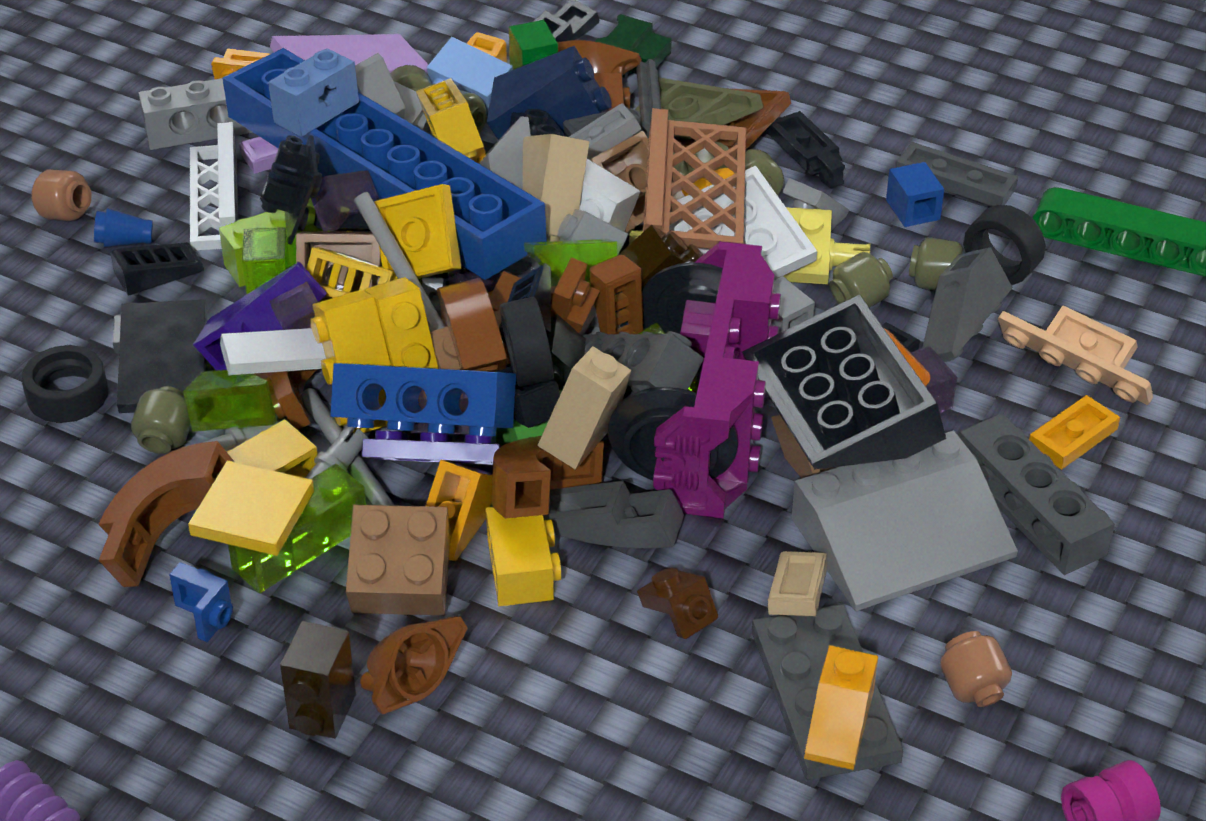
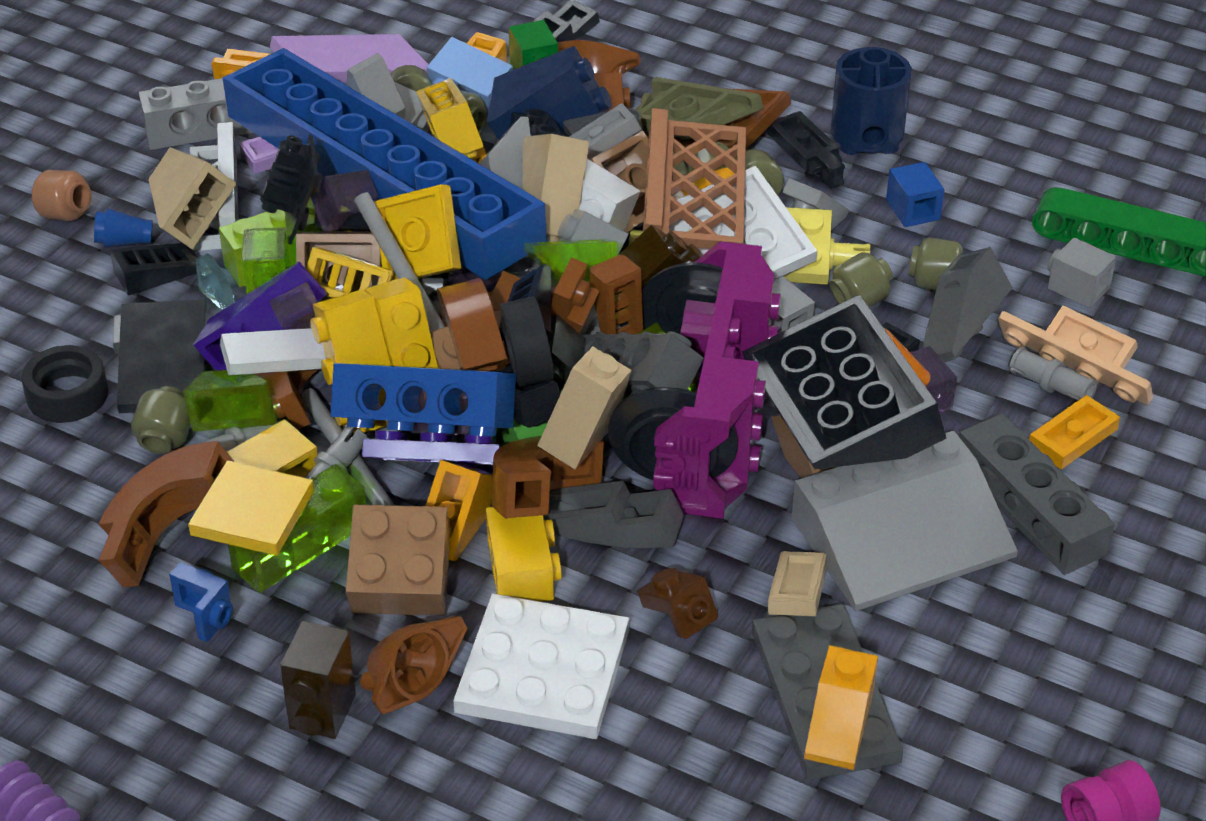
medium blue brick [268,48,359,137] -> none
dark green piece [595,14,672,78] -> none
dark grey axle [636,59,661,138] -> none
dark grey plate [896,142,1018,206] -> none
nougat head [940,631,1012,707] -> none
black tyre [963,205,1046,285] -> none
none -> tan slope [148,147,237,249]
none -> clear light blue tile [196,253,235,309]
none -> white plate [454,593,629,739]
none -> dark blue cylinder [830,47,912,155]
none -> light grey pin [1009,347,1097,401]
none -> light grey brick [1047,238,1117,308]

